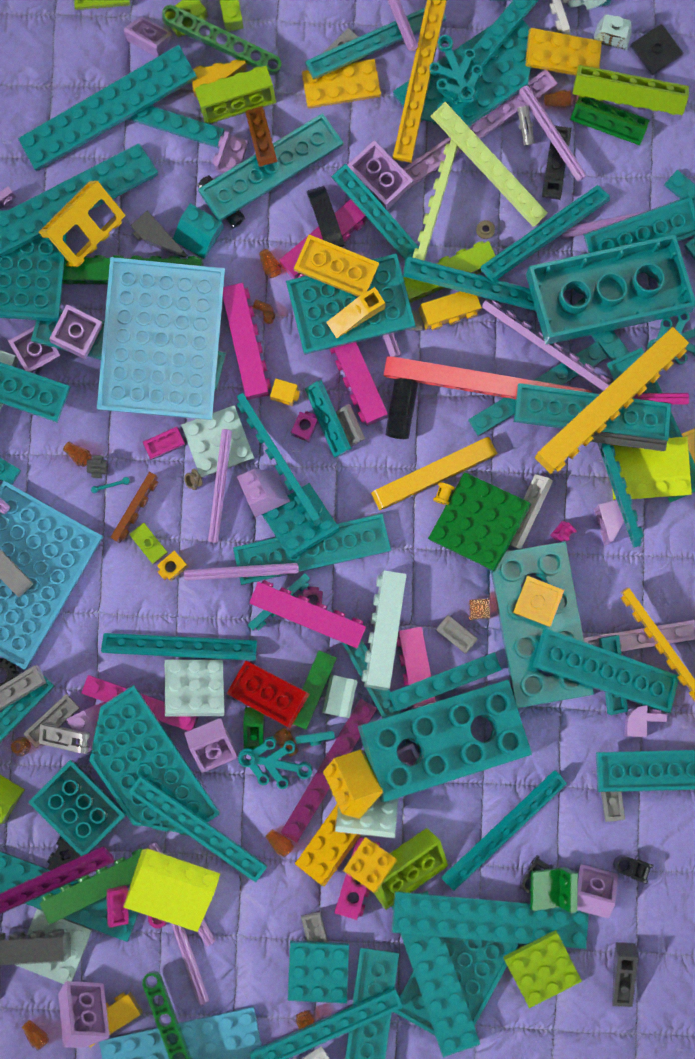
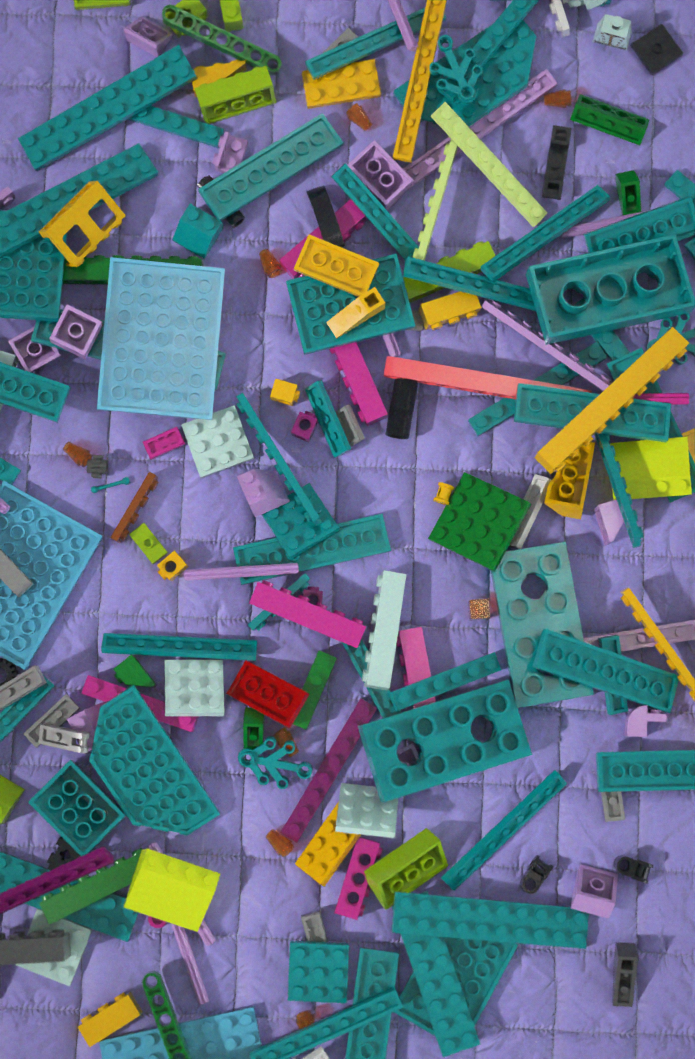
clear orange cone [11,737,31,756] -> none
clear orange cone [21,1020,49,1051] -> none
lavender slope [58,981,110,1048] -> none
dark pink plate [107,885,129,928] -> none
teal plate [128,775,267,883] -> none
dark grey slope [131,211,188,258] -> none
dark tan plate [184,469,203,490] -> none
lavender brick [185,718,238,773] -> none
lavender axle [208,429,232,543] -> none
dark pink brick [223,283,271,400] -> none
dark orange plate [245,106,277,167] -> none
clear orange arm [253,299,276,324] -> none
teal plate [295,731,335,746] -> none
light aqua panel [322,675,357,718] -> none
yellow slope [323,749,383,819] -> none
yellow bracket [343,837,397,893] -> none
yellow beam [371,437,498,510] -> none
light grey plate [436,615,478,654] -> none
dark tan plate [476,220,495,239] -> none
lime plate [503,930,582,1008] -> none
yellow plate [513,576,564,627] -> none
light grey pin [517,106,535,145] -> none
lavender axle [519,85,586,181] -> none
yellow plate [525,28,602,76] -> none
green bracket [531,867,578,913] -> none
dark pink plate [550,521,577,542] -> none
lime brick [572,65,689,115] -> none
dark grey axle [591,432,667,451] -> none
none -> green slope [113,654,157,688]
none -> clear orange cone [346,103,372,132]
none -> yellow wedge [544,442,595,520]
none -> green slope [616,170,642,216]

